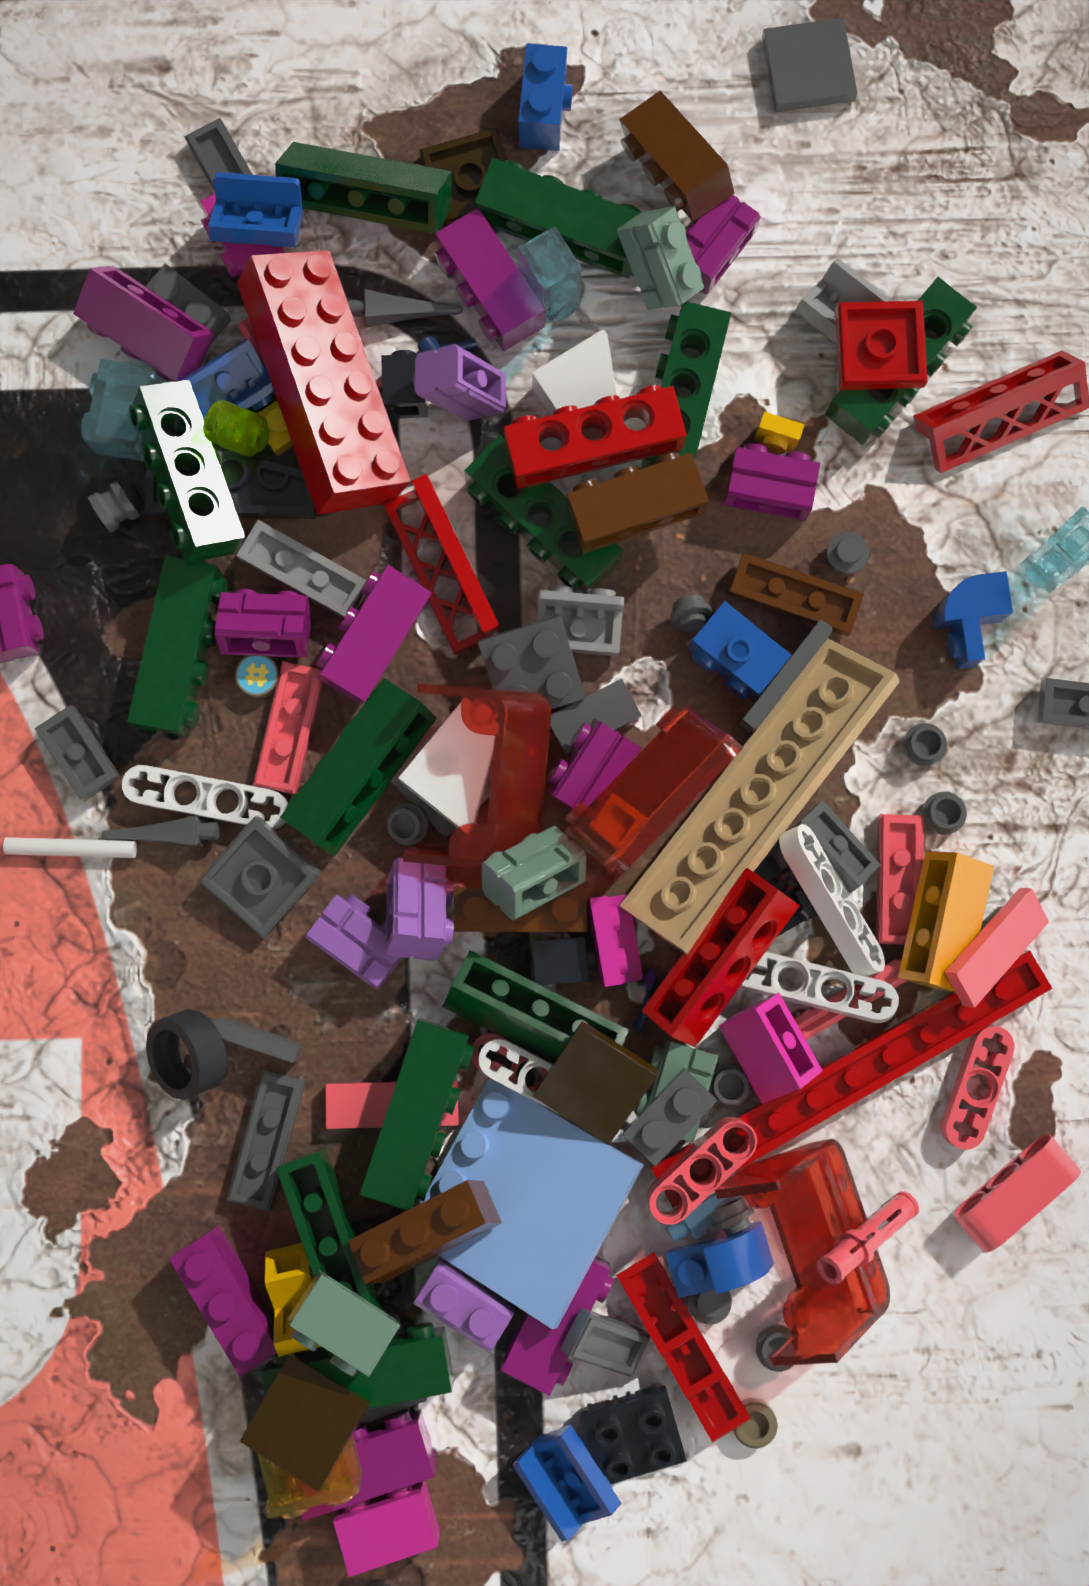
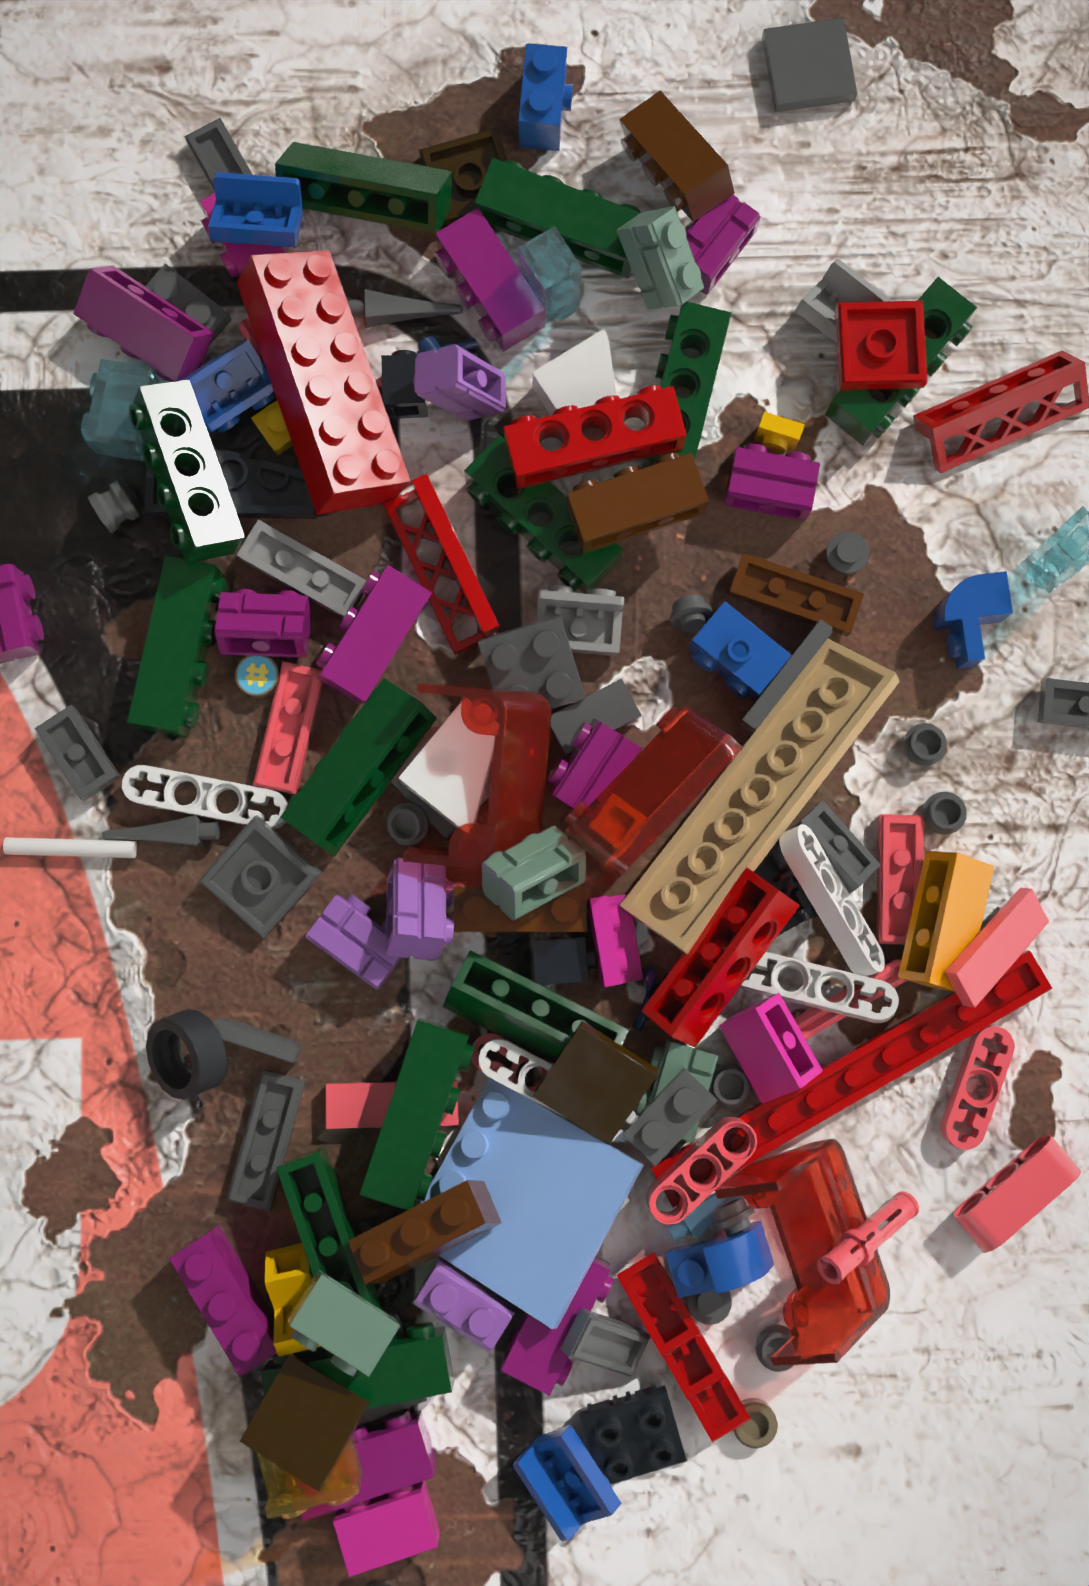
clear neon green plate [203,400,270,456] -> none

